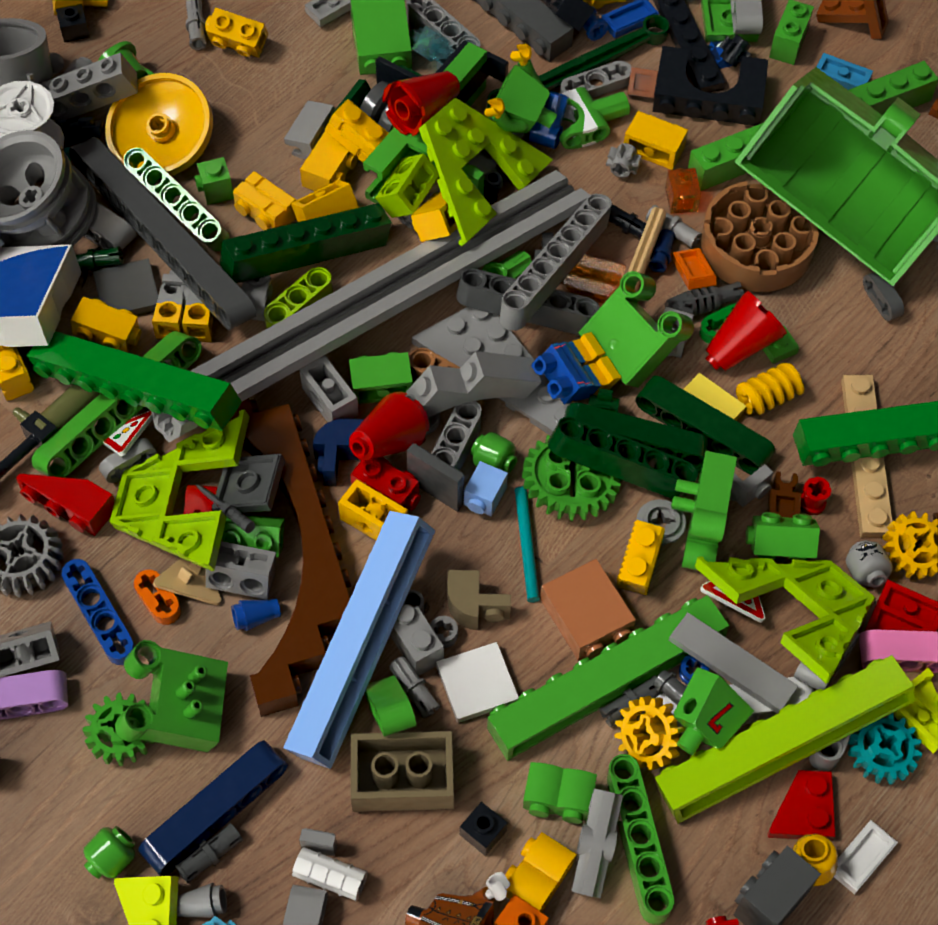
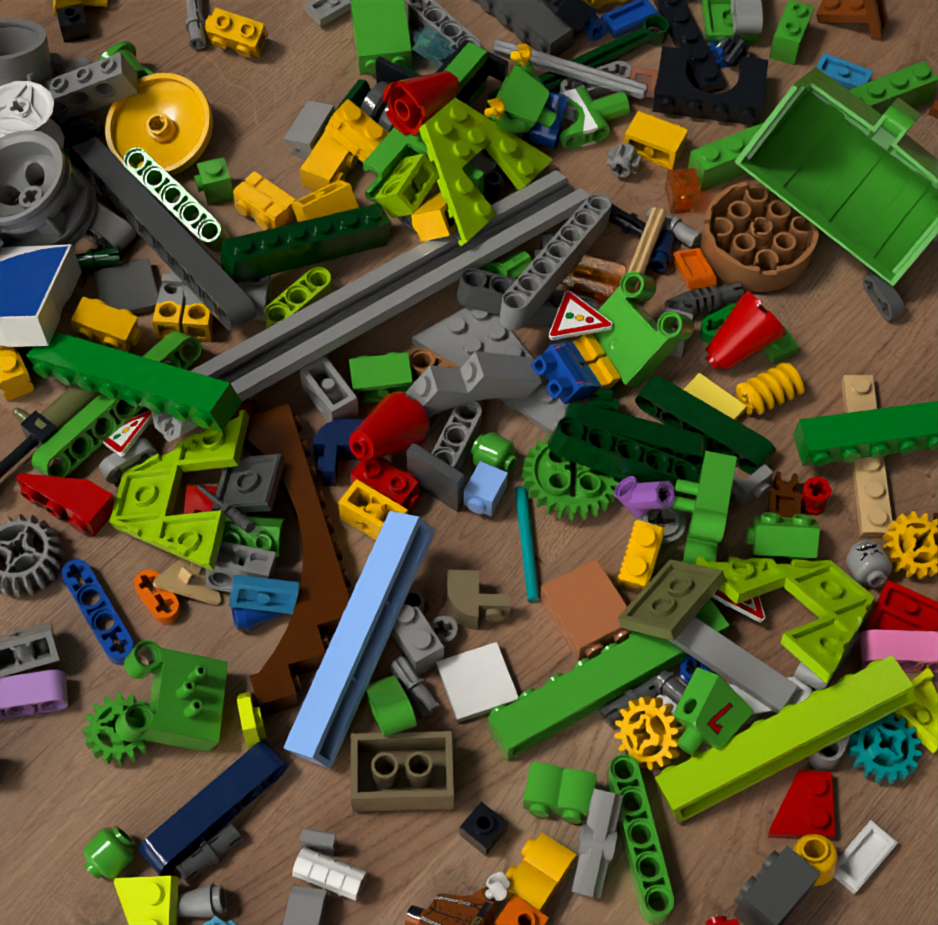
none -> dark azure plate [229,574,299,614]
none -> neon yellow wing [237,691,266,750]
none -> light grey axle [492,39,647,99]
none -> piece [549,291,613,340]
none -> medium lavender piece [614,476,676,517]
none -> olive plate [618,559,726,641]

